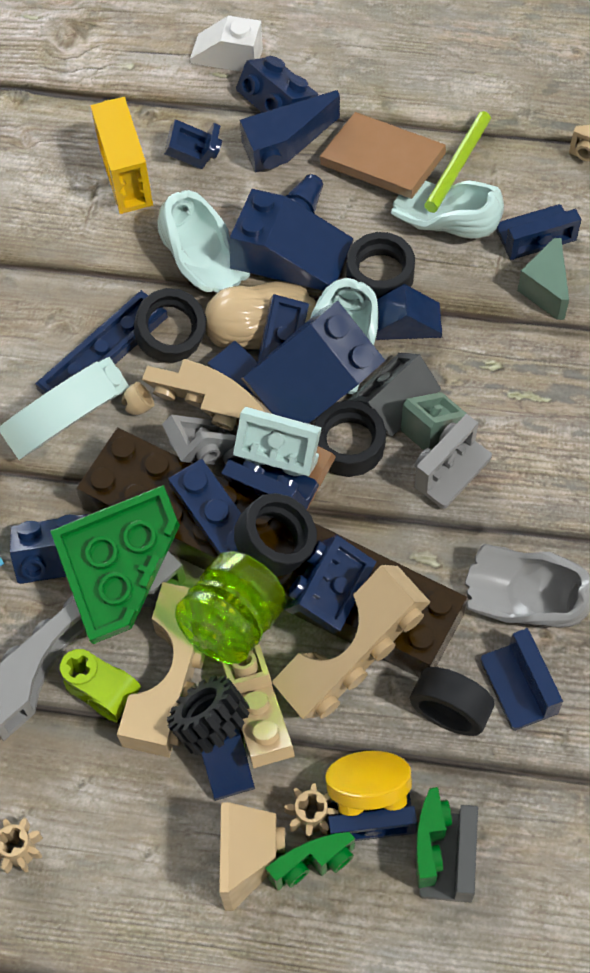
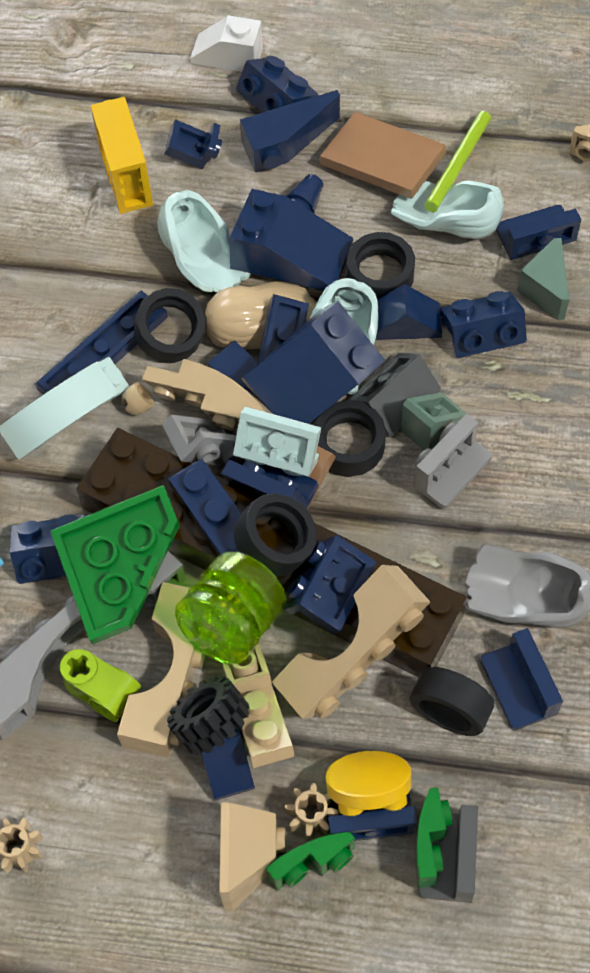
none -> dark blue bracket [440,291,527,358]

